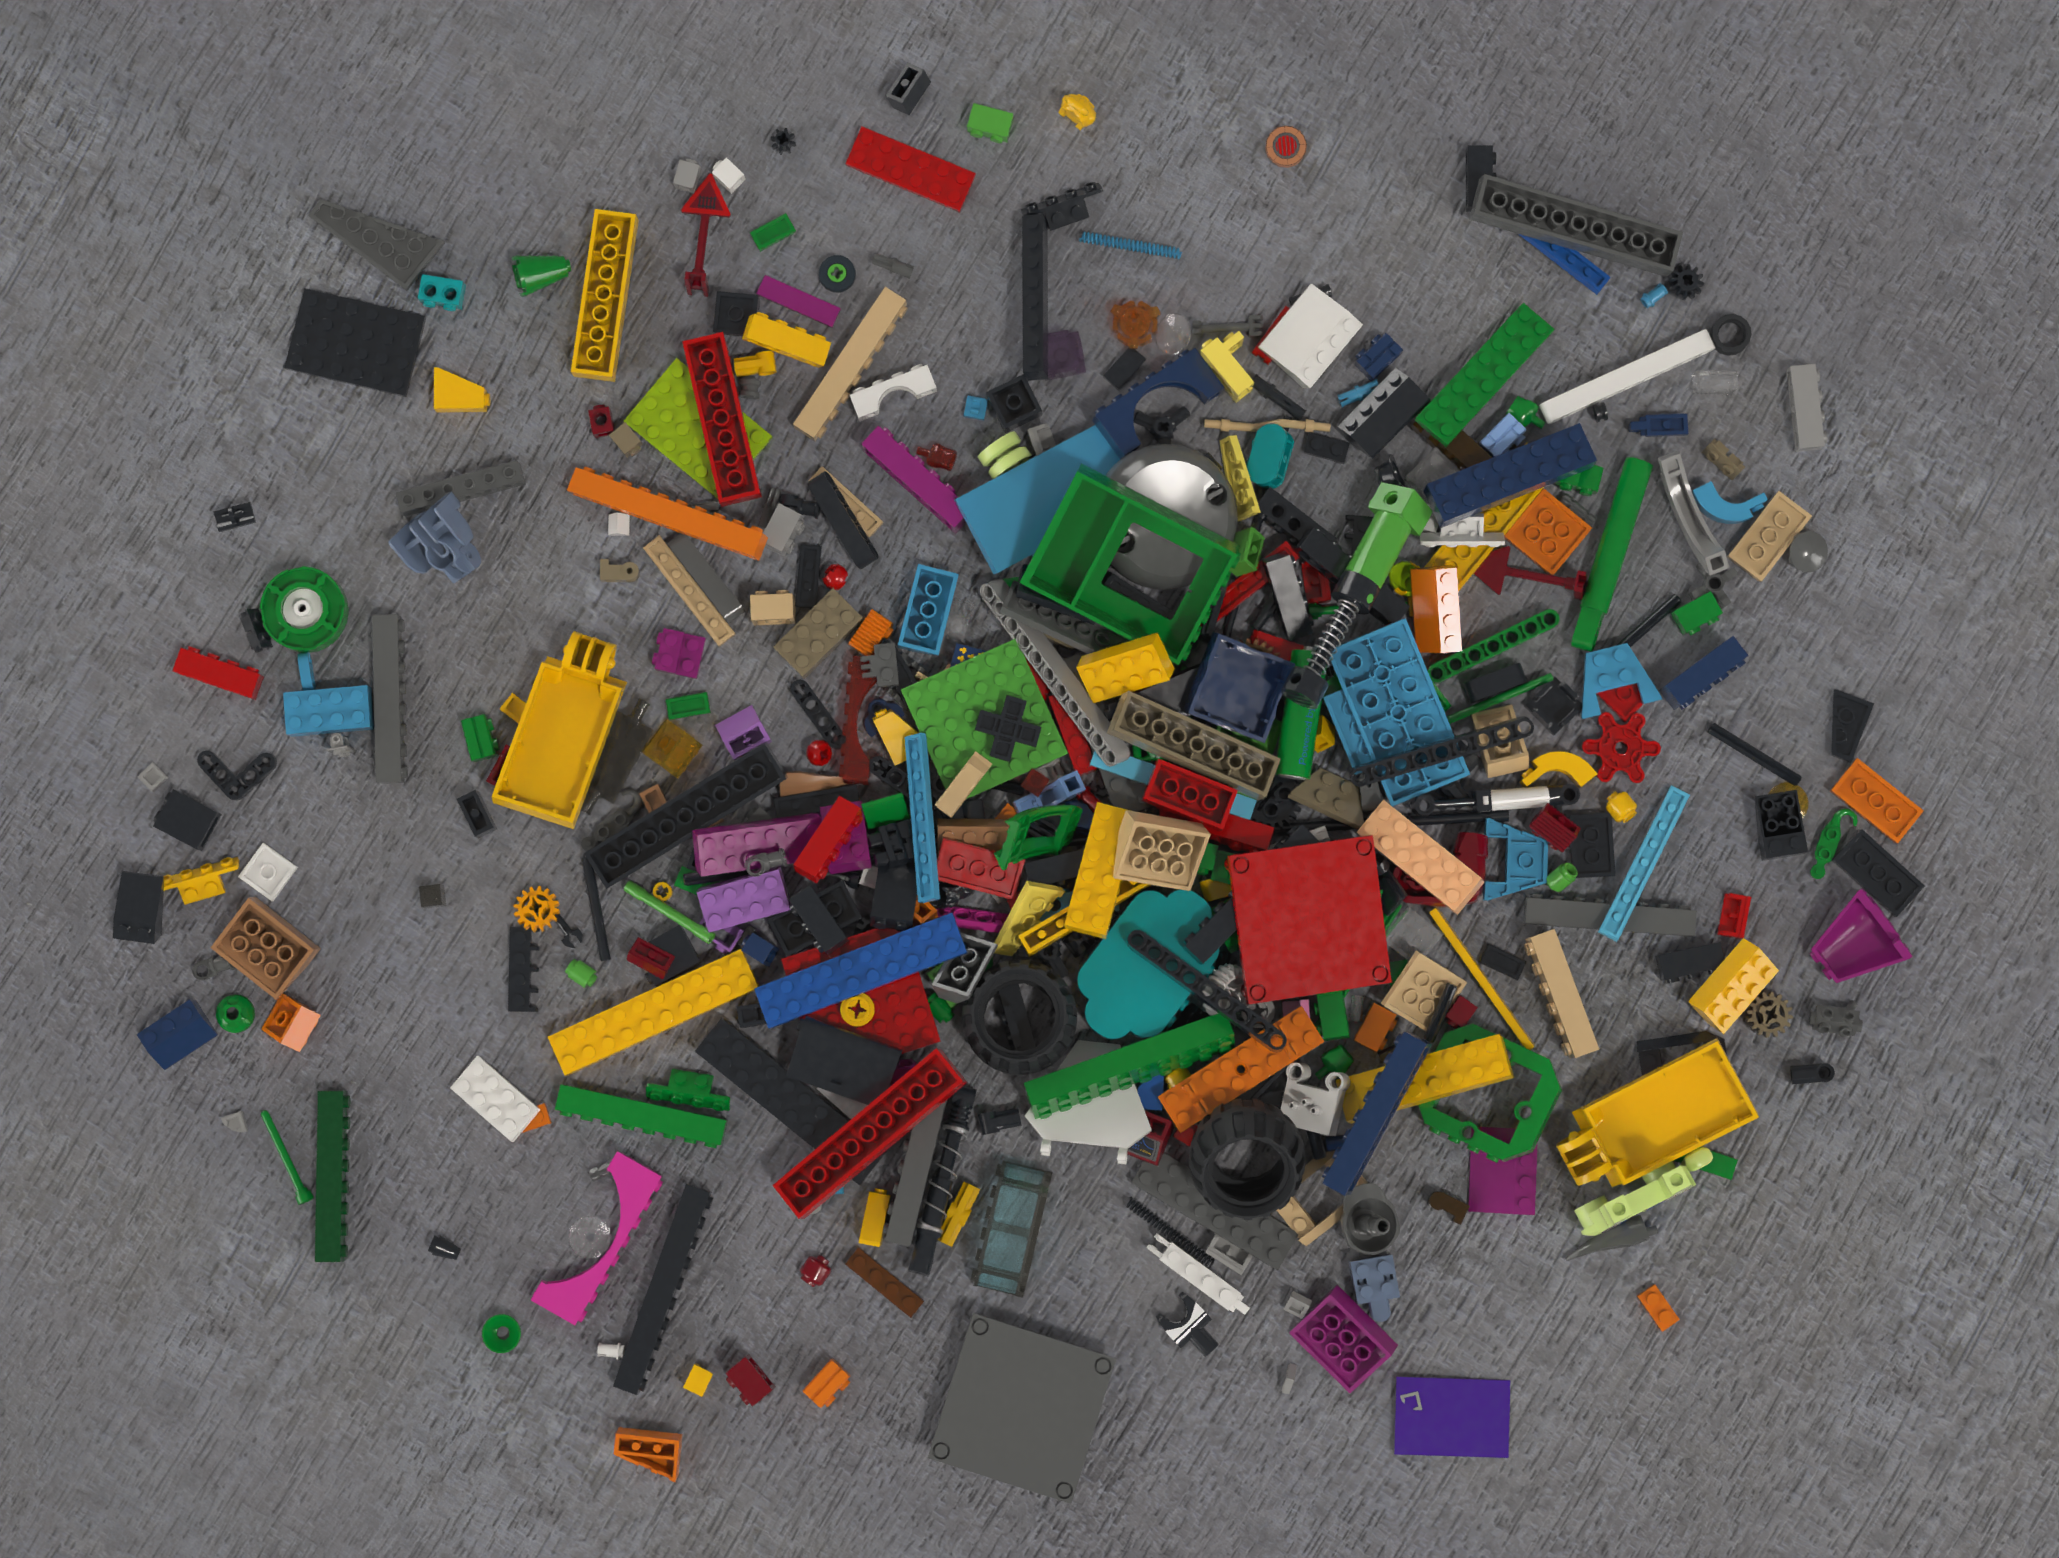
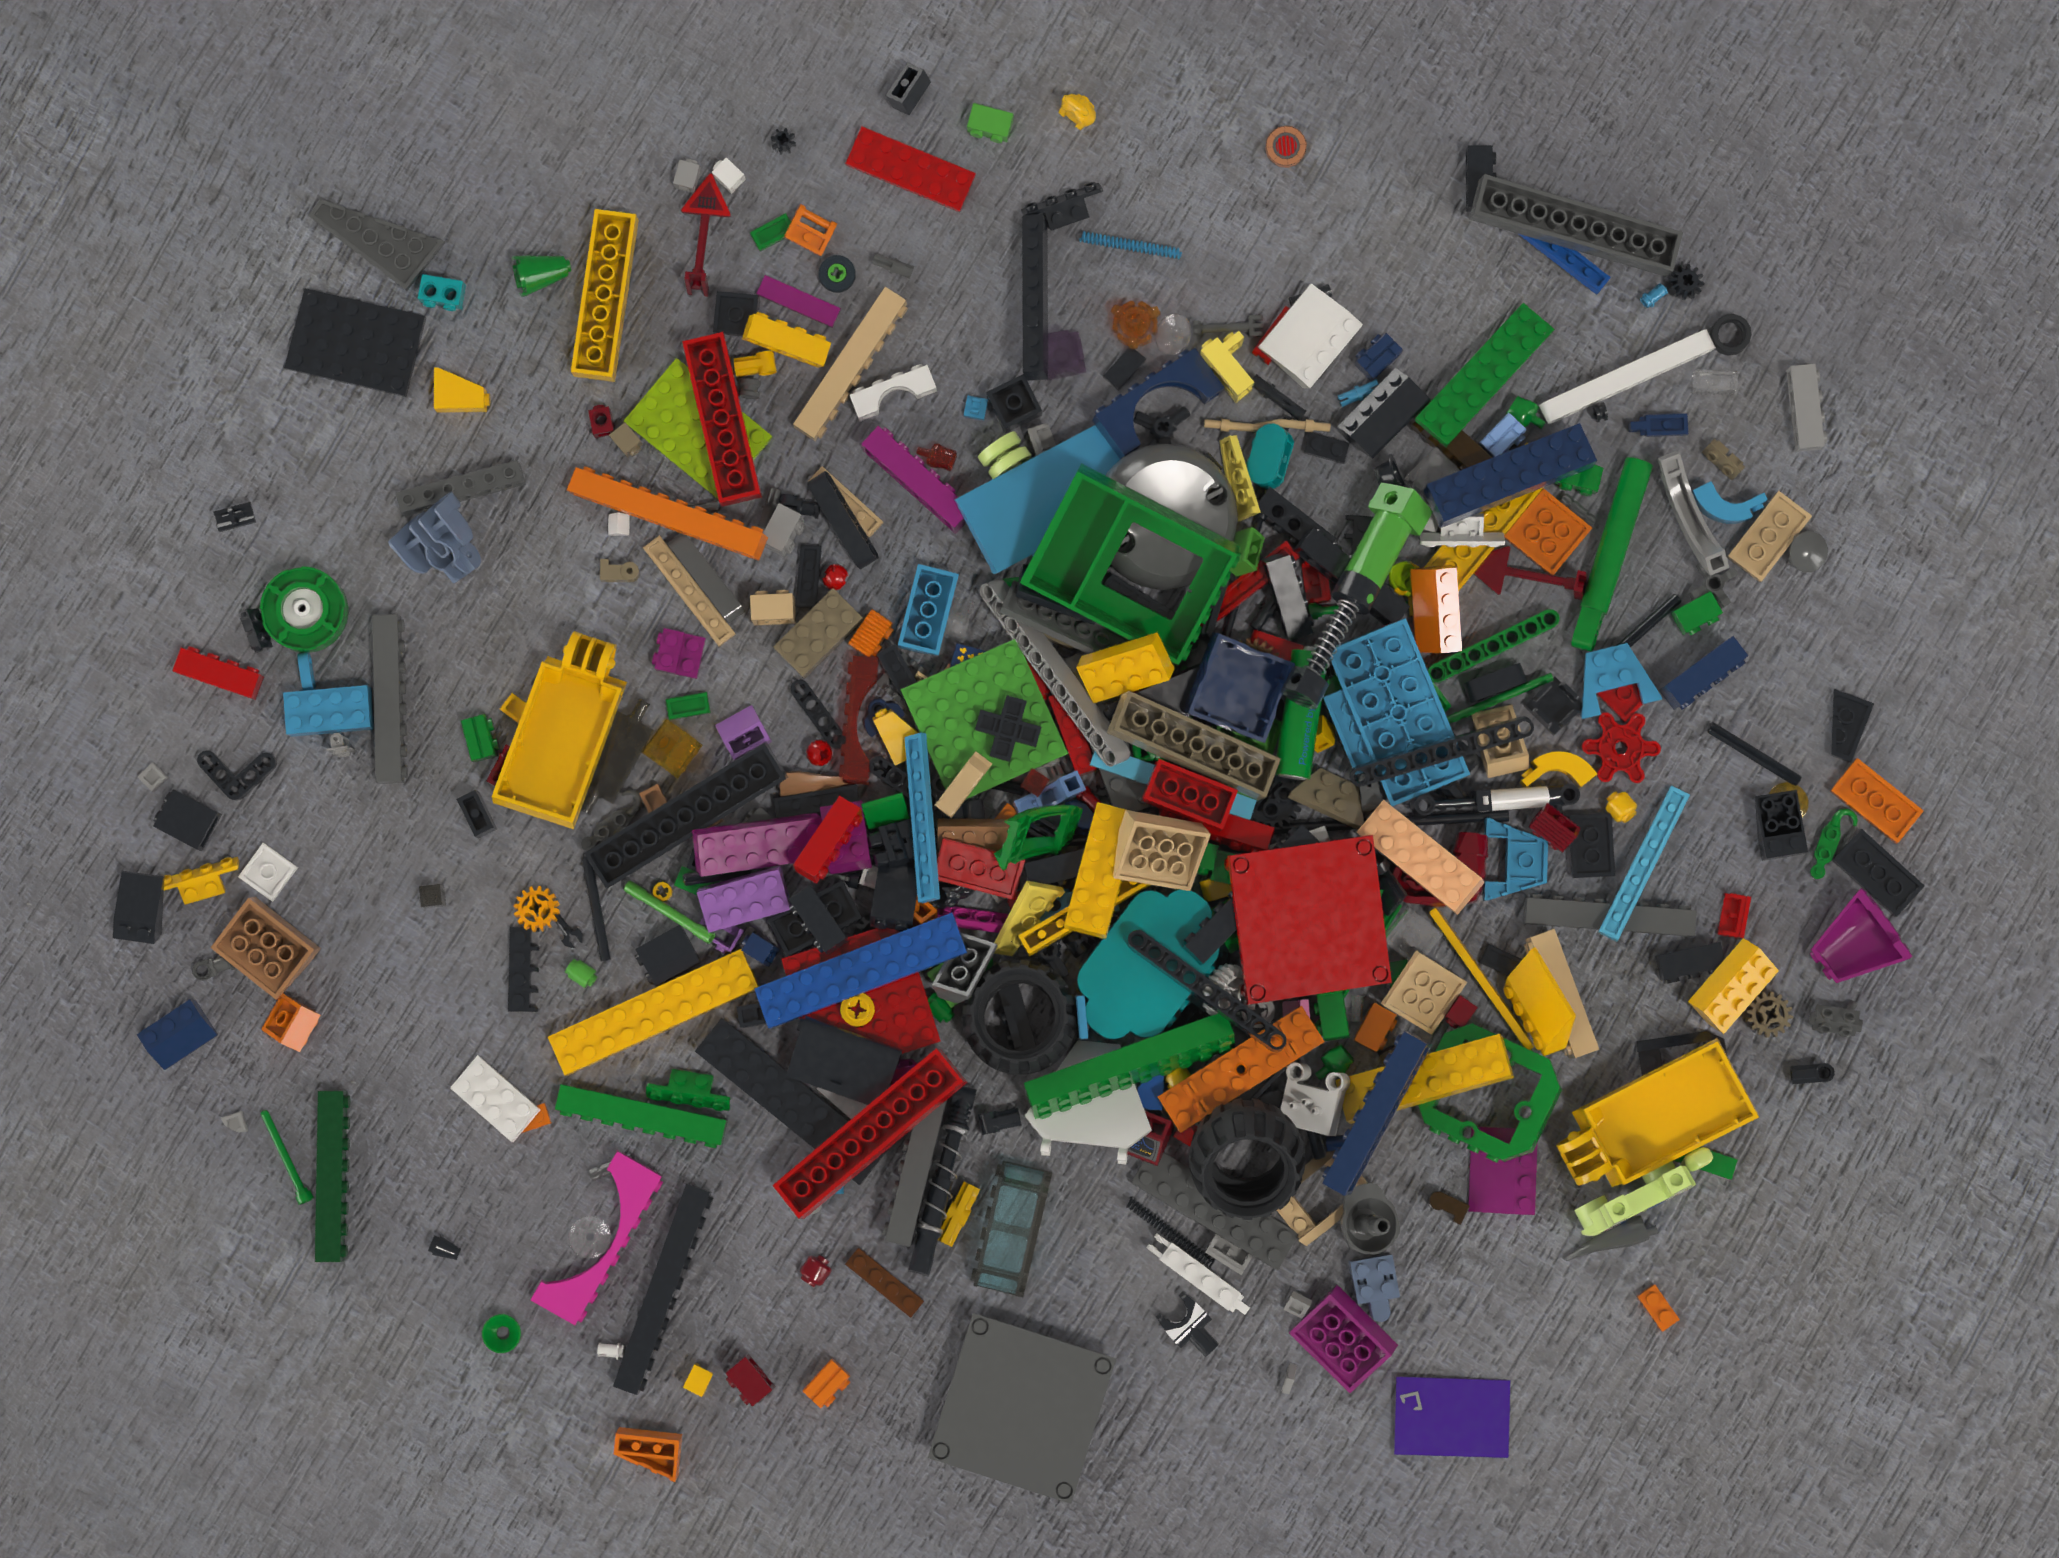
green piece [216,995,255,1033] -> none
dark red slope [626,937,675,979] -> none
dark grey connector [744,848,787,877] -> none
yellow slope [858,1188,891,1247] -> none
dark grey hinge [860,643,899,688] -> none
black axle [1424,983,1457,1043] -> none
bright green brick [1547,863,1578,892] -> none
none -> orange plate [784,204,837,257]
none -> dark azure tile [1076,995,1088,1040]
none -> yellow slope [1503,947,1576,1056]

